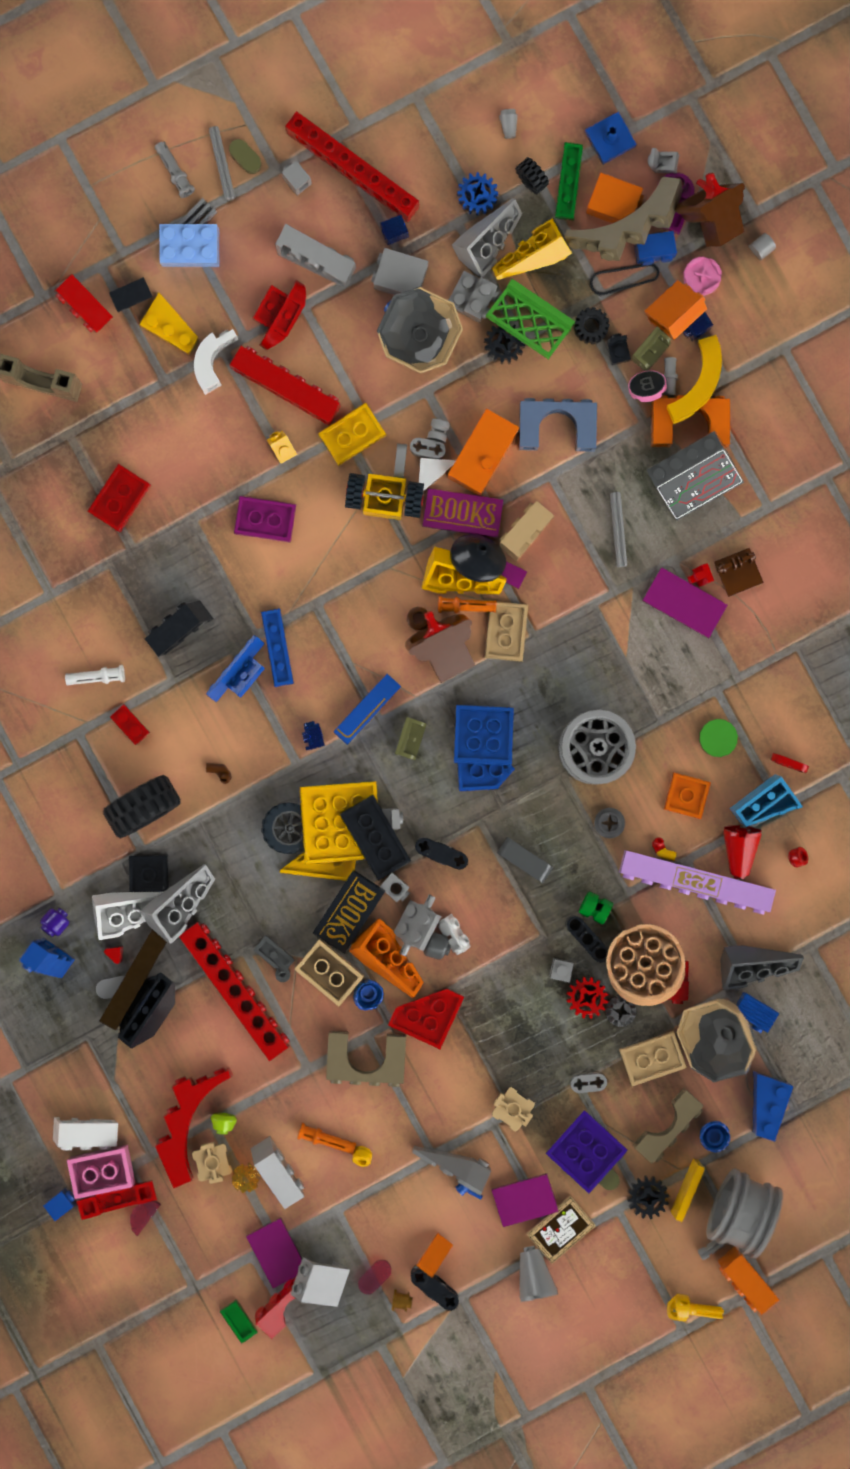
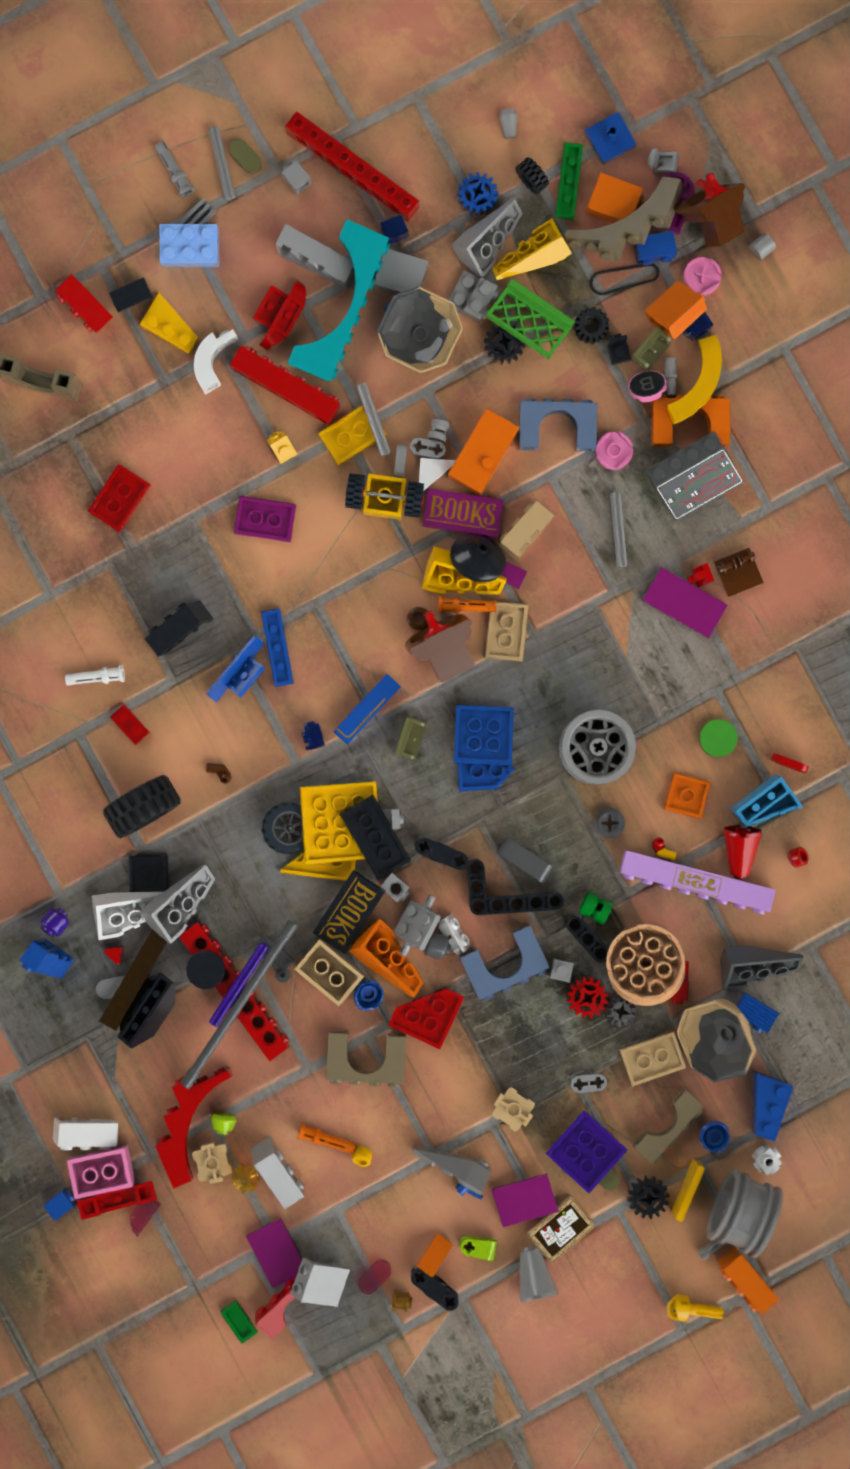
none -> dark grey piece [180,920,298,1089]
none -> black tile [186,950,226,989]
none -> dark purple axle [209,942,269,1027]
none -> teal arch [287,219,391,382]
none -> light grey axle [357,383,390,456]
none -> lime piece [459,1235,497,1261]
none -> sand blue arch [460,925,550,1001]
none -> black beam [467,859,564,915]
none -> bright pink tile [595,432,633,470]
none -> white brick [751,1144,782,1175]

